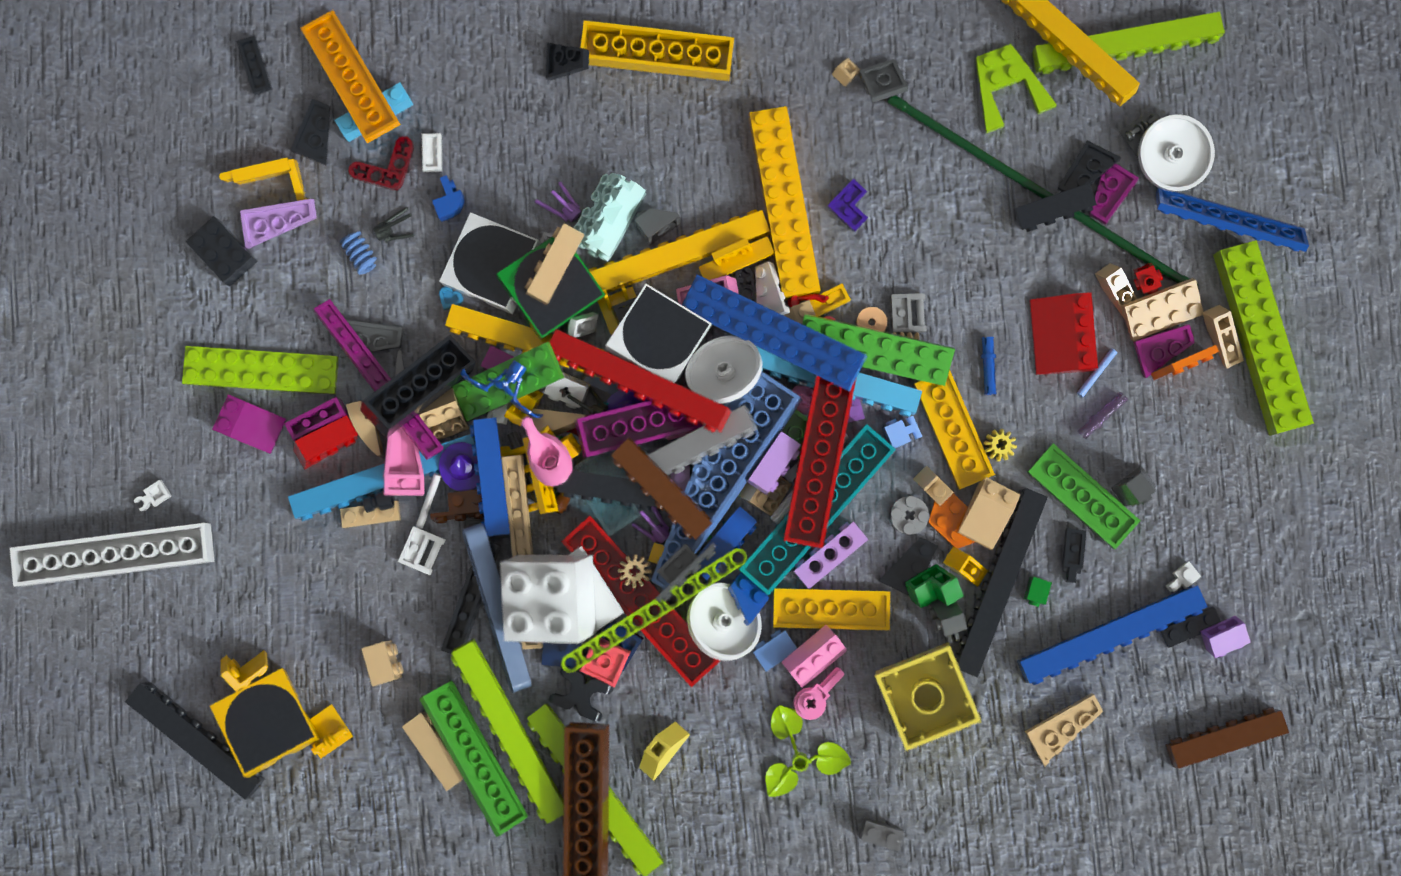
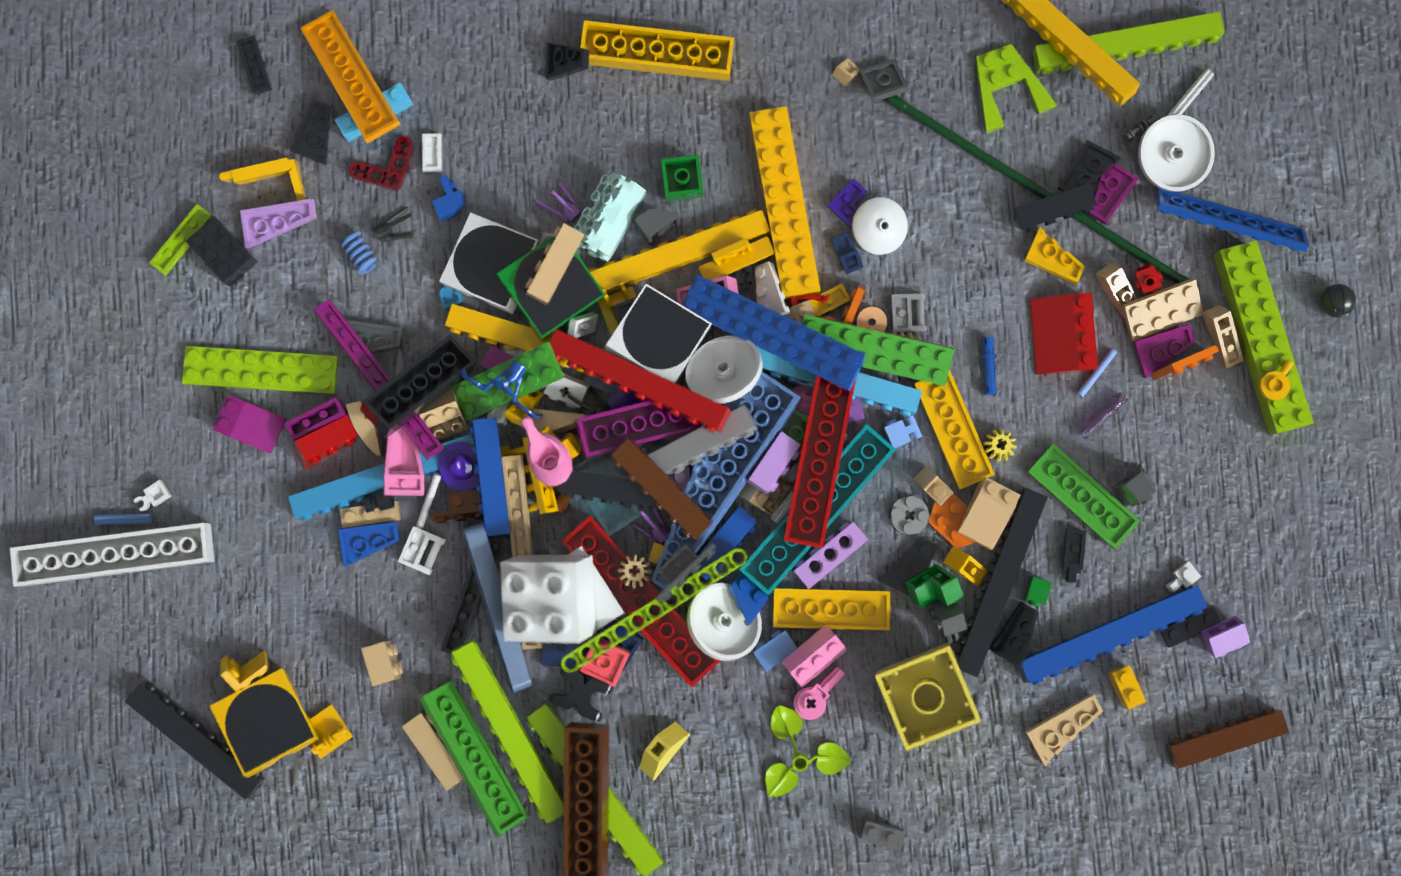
none -> medium blue axle [94,514,153,525]
none -> lime plate [149,204,213,275]
none -> blue wing [338,521,400,567]
none -> green brick [661,155,703,202]
none -> dark blue slope [830,232,864,274]
none -> orange wing [842,283,866,324]
none -> white dish [852,197,908,255]
none -> black wing [989,601,1038,670]
none -> yellow wing [1024,227,1085,285]
none -> yellow brick [1107,664,1146,710]
none -> white axle [1167,69,1214,116]
none -> yellow piece [1258,360,1293,401]
none -> pearl dark grey piece [1320,284,1356,318]

